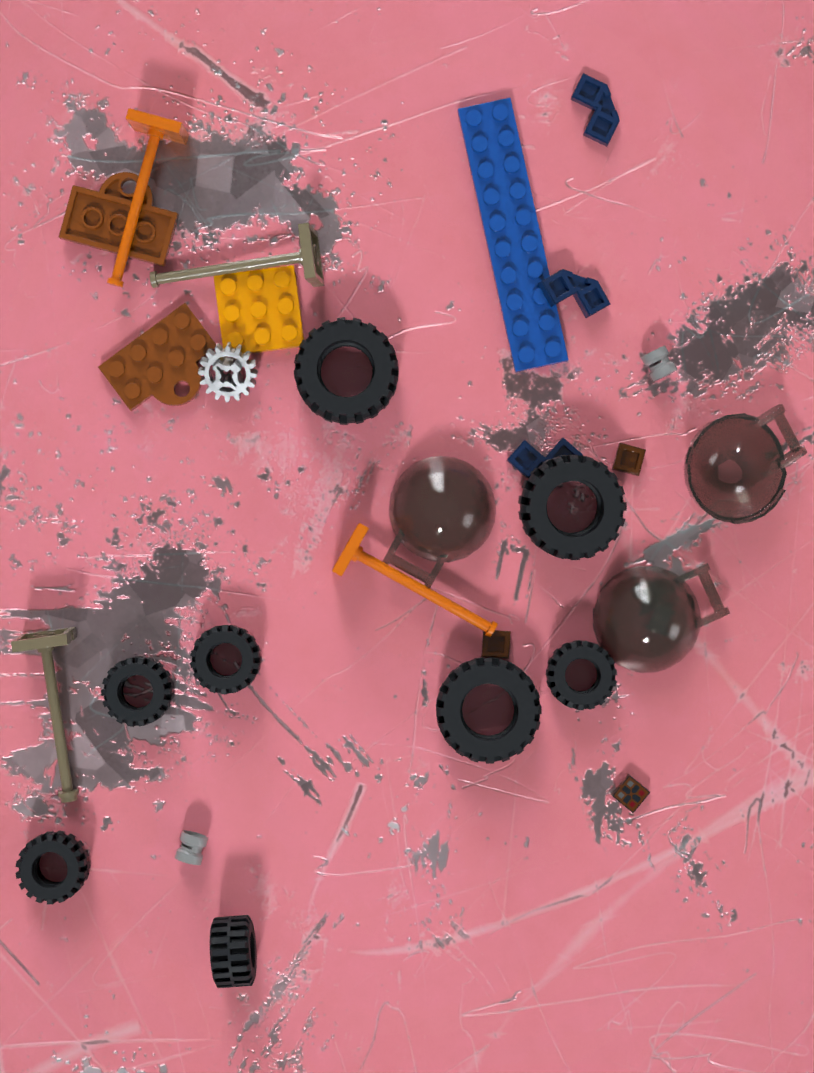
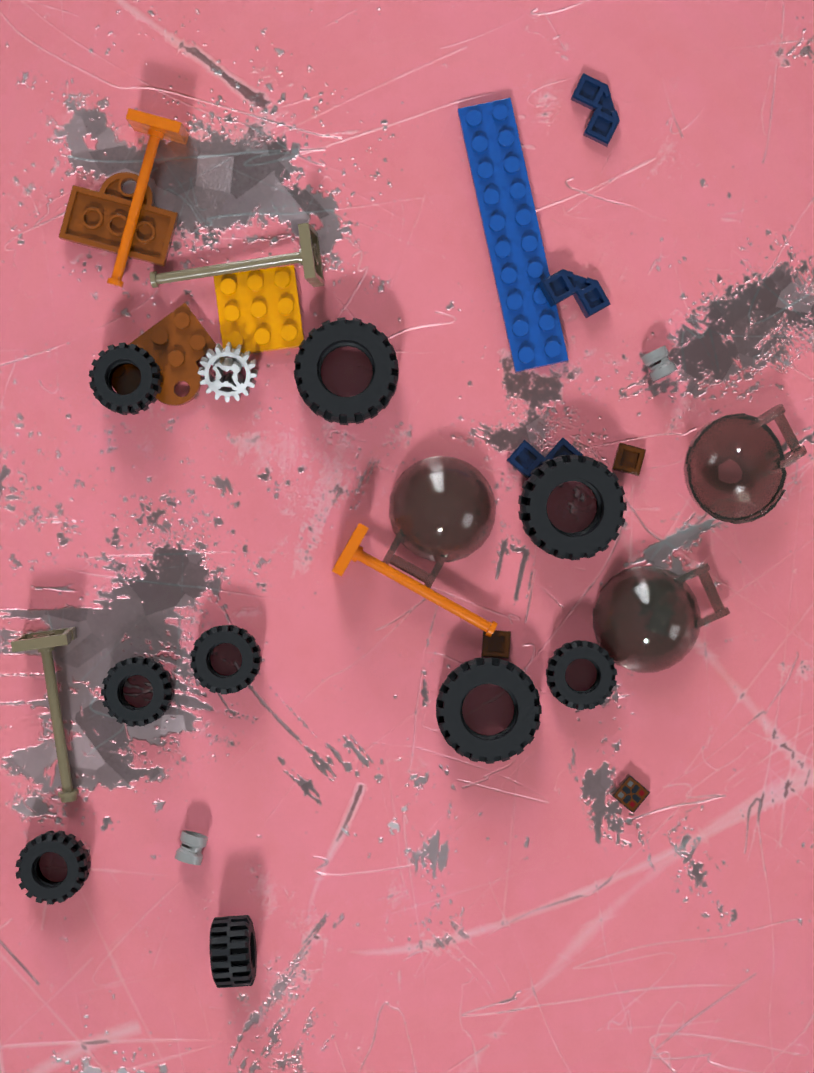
none -> black tyre [89,343,163,415]

